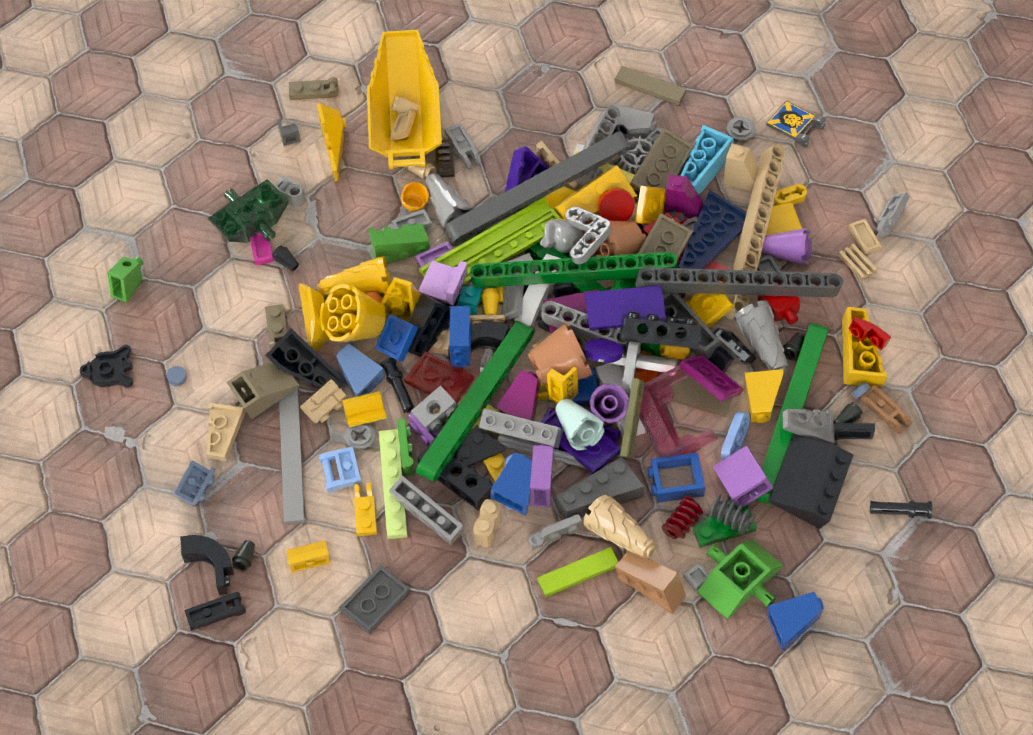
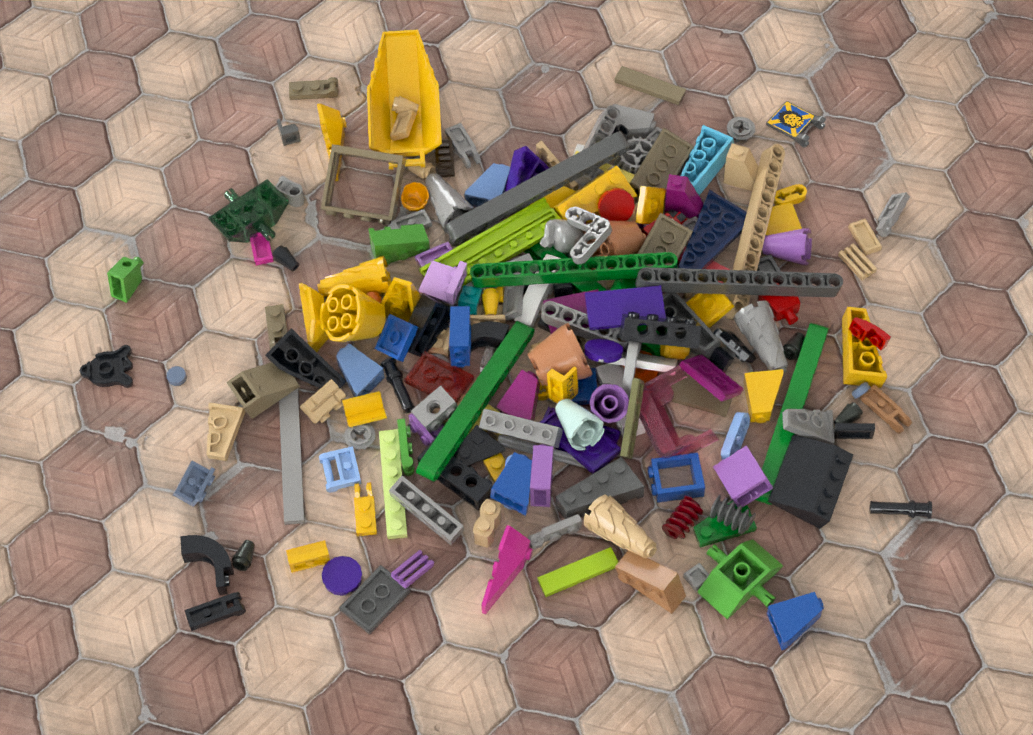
none -> dark tan window [321,144,406,225]
none -> dark purple tile [322,556,363,596]
none -> medium lavender tile [391,550,434,589]
none -> medium blue slope [464,163,510,207]
none -> dark pink wedge [481,525,533,614]

